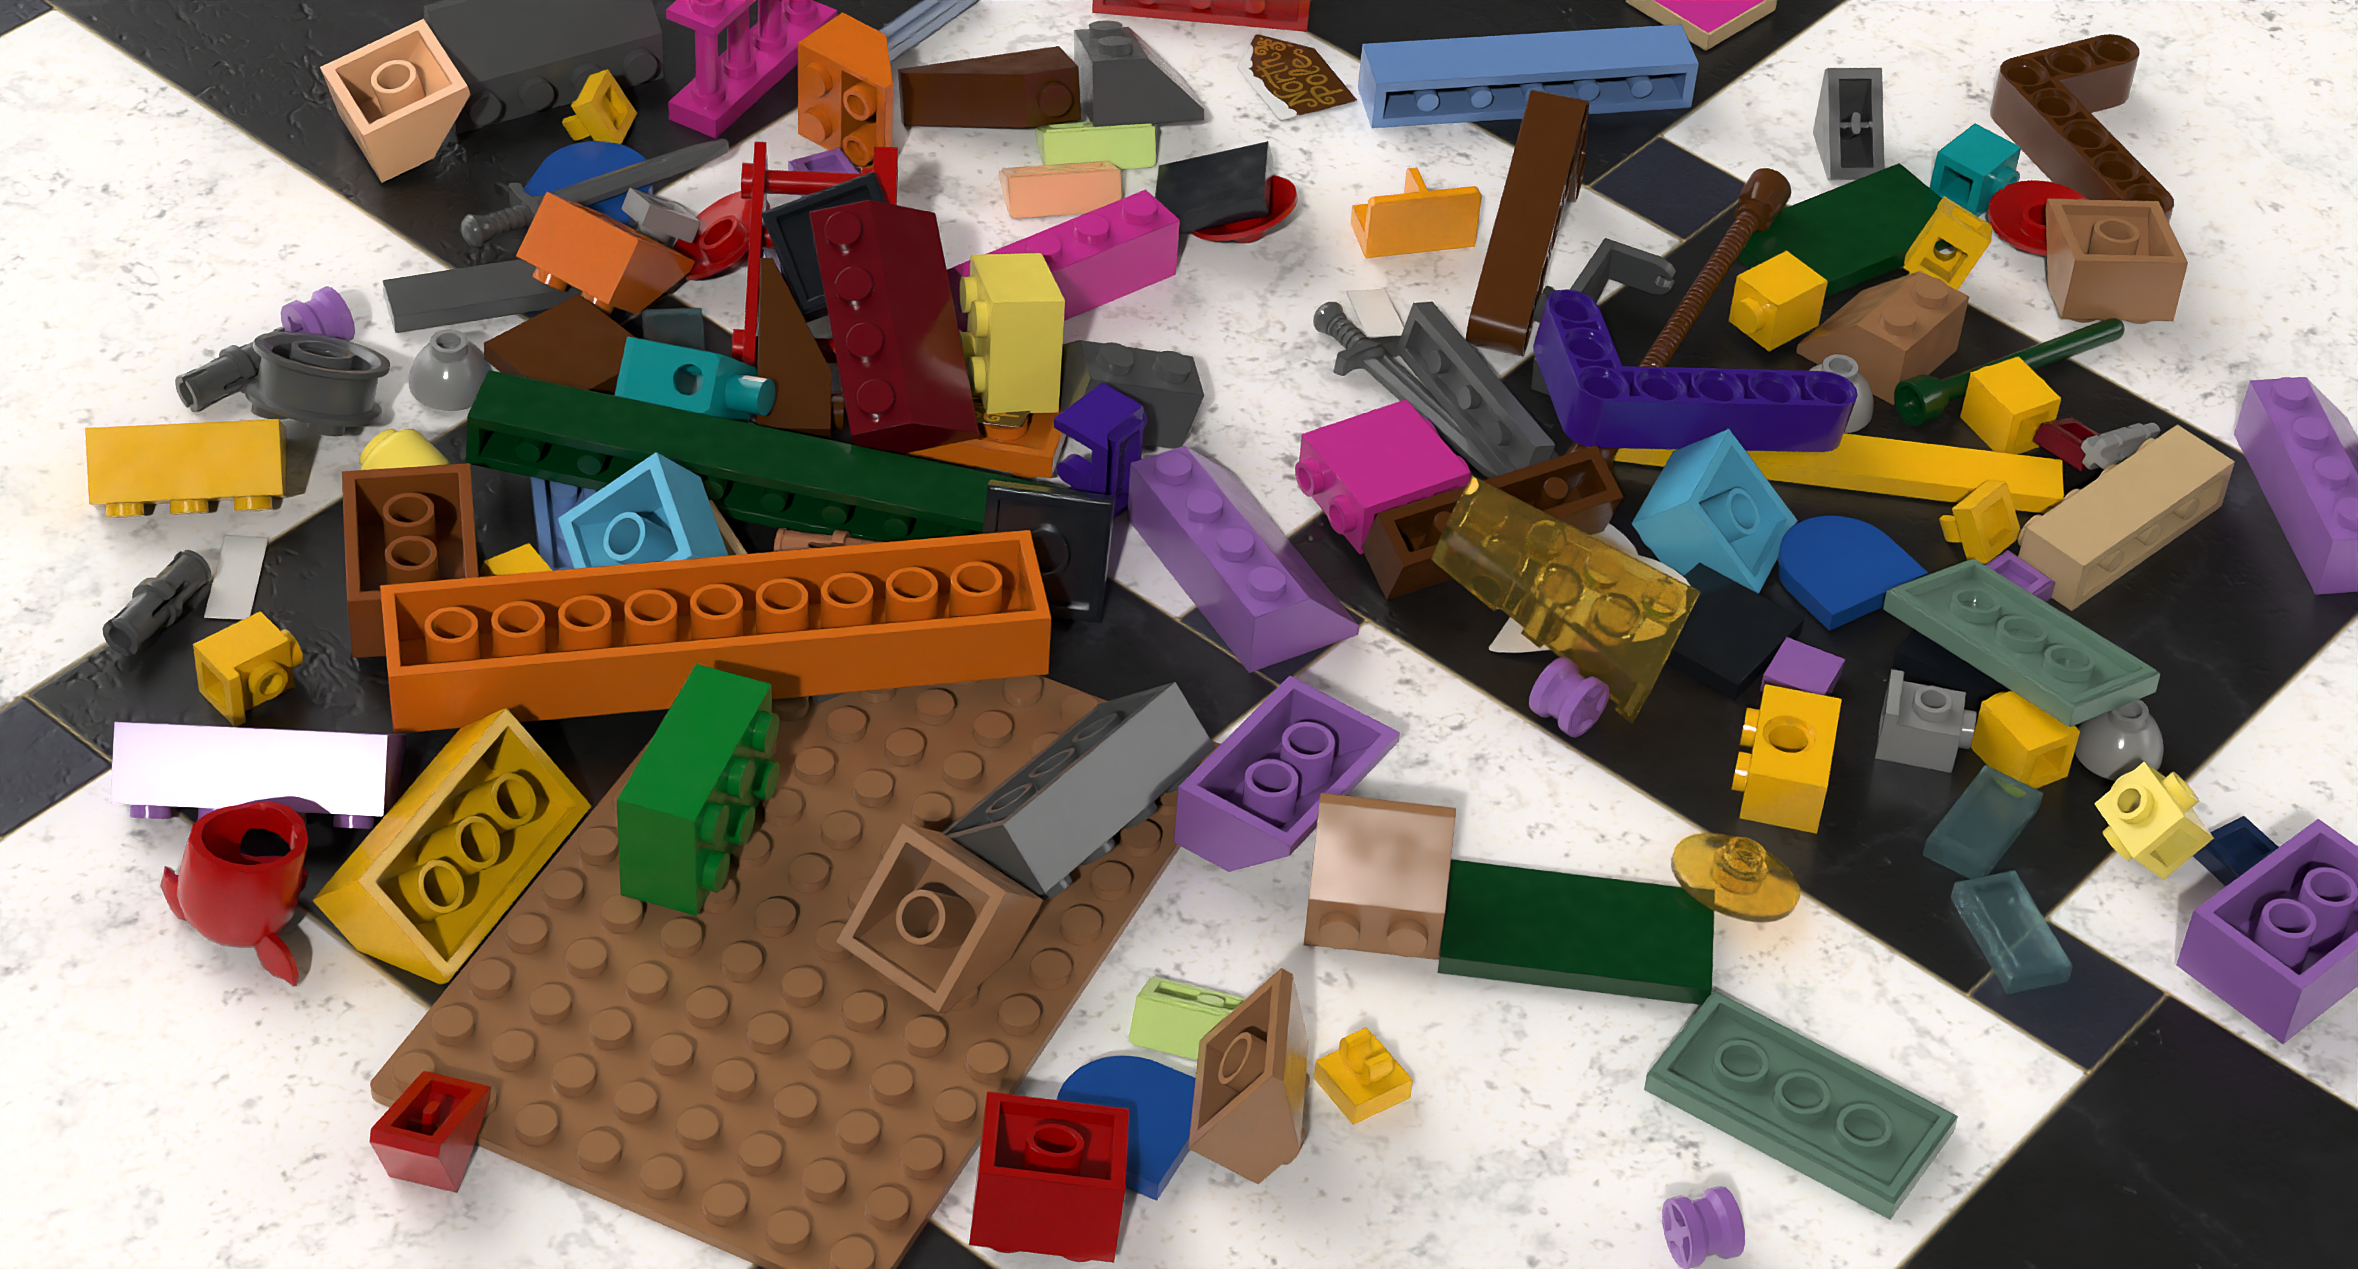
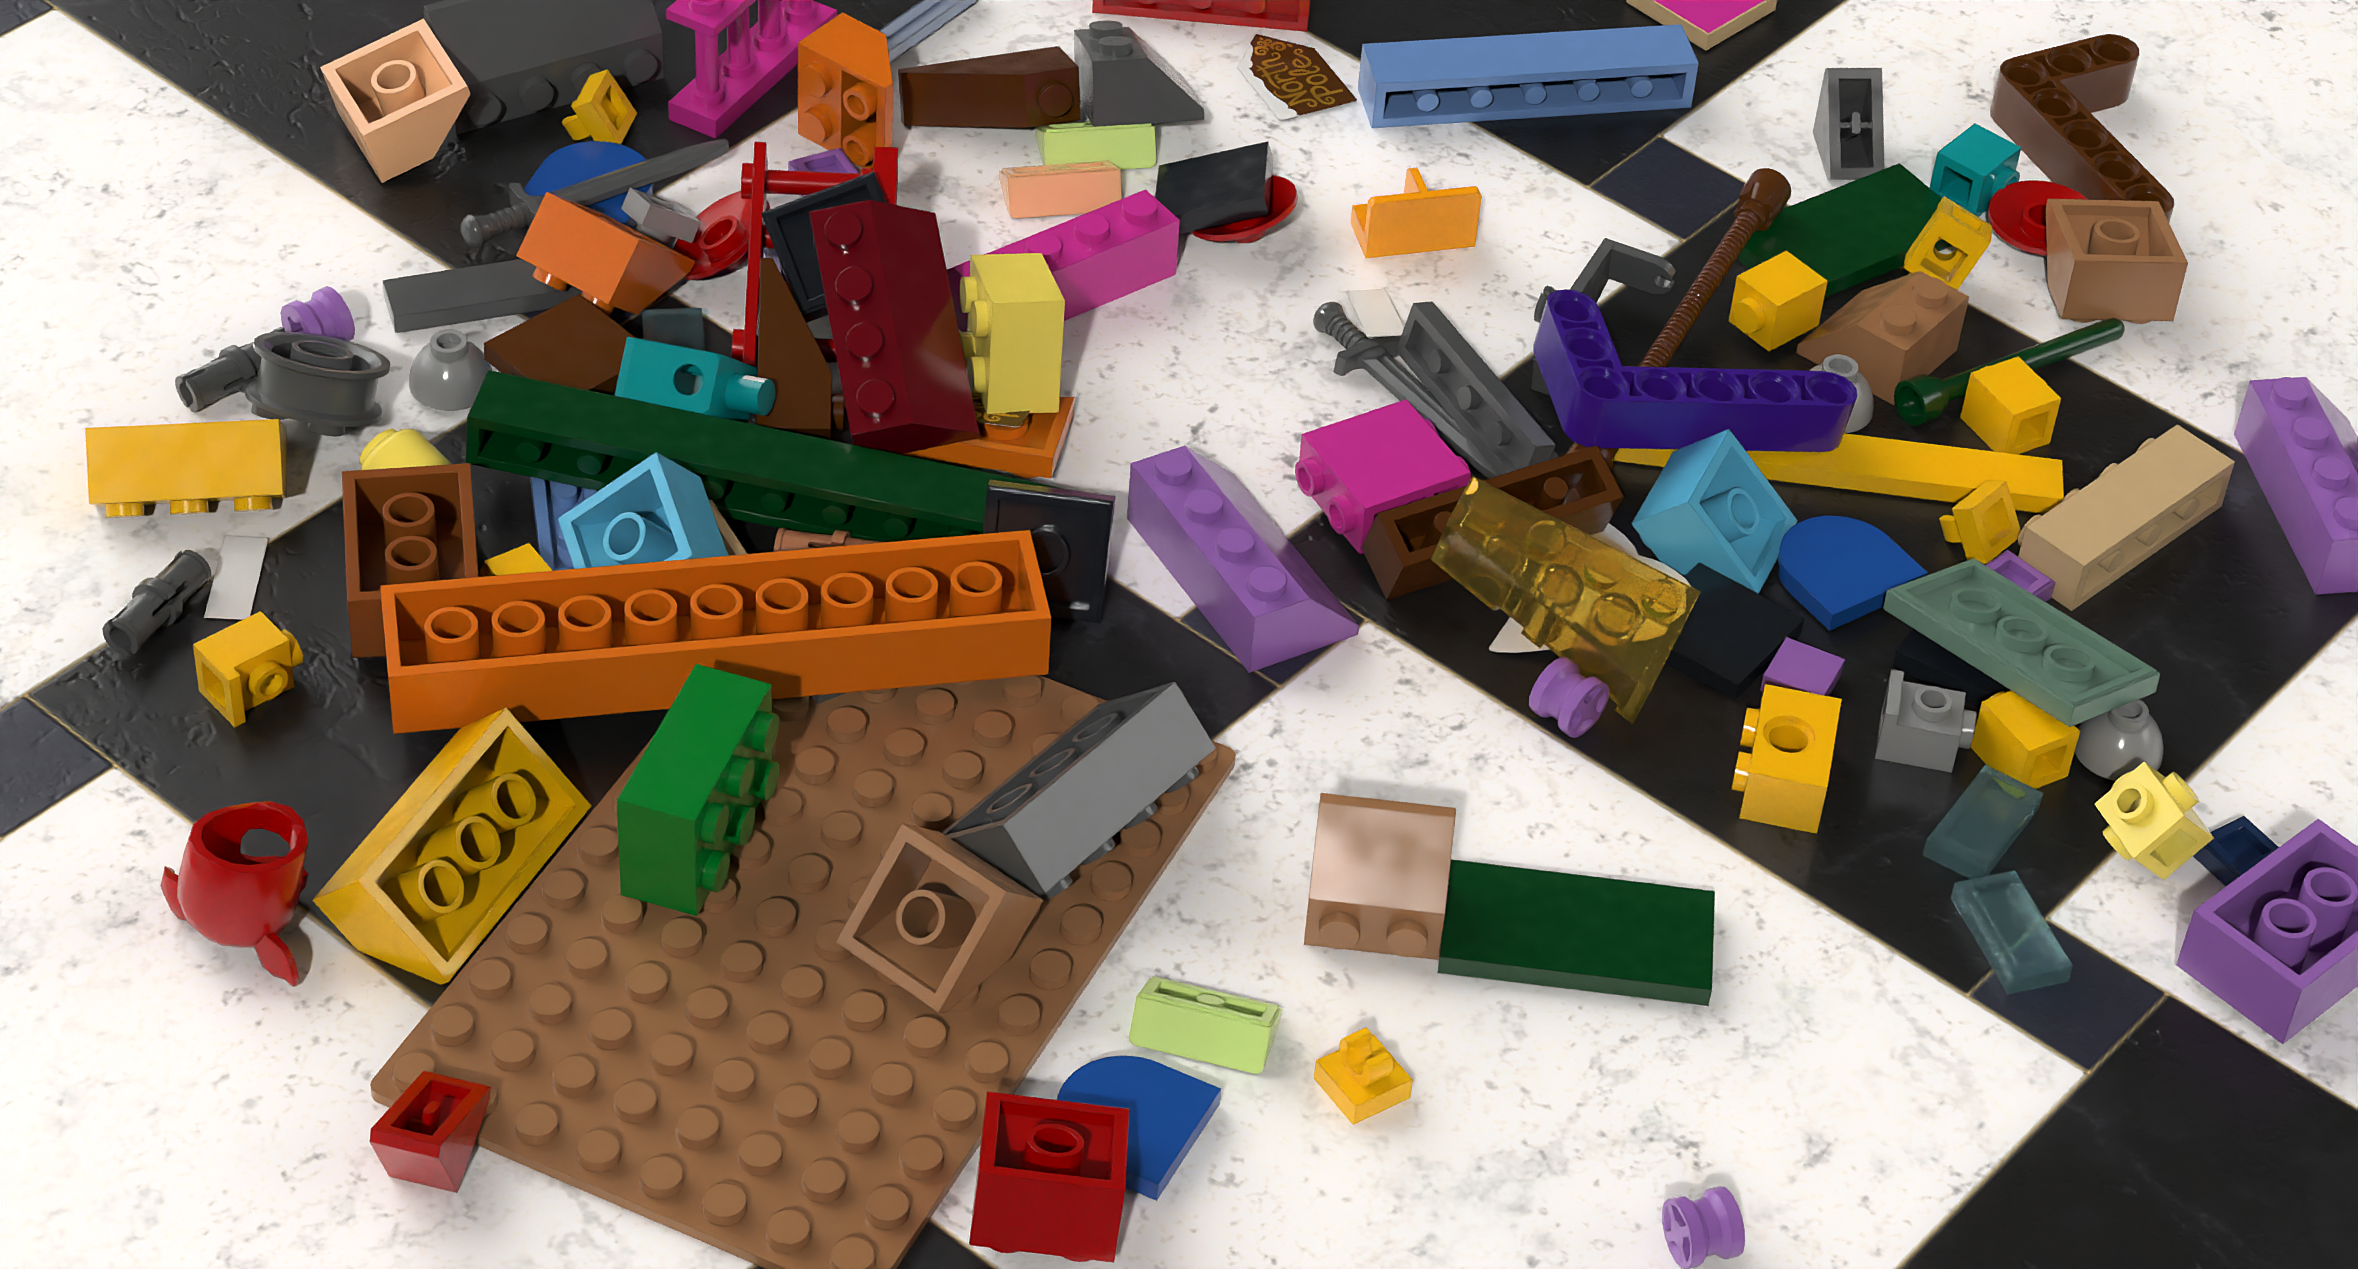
slope [110,722,407,829] -> none
dark purple window [1054,383,1147,520] -> none
dark grey slope [1059,340,1205,449] -> none
medium lavender slope [1174,676,1400,872] -> none
medium nougat slope [1188,968,1310,1184] -> none
reddish brown beam [1466,89,1589,357] -> none
sand green tile [1644,990,1958,1220] -> none
clear yellow dish [1671,833,1800,922] -> none
dark red tile [2033,417,2100,471] -> none
light grey axle [2081,422,2161,470] -> none

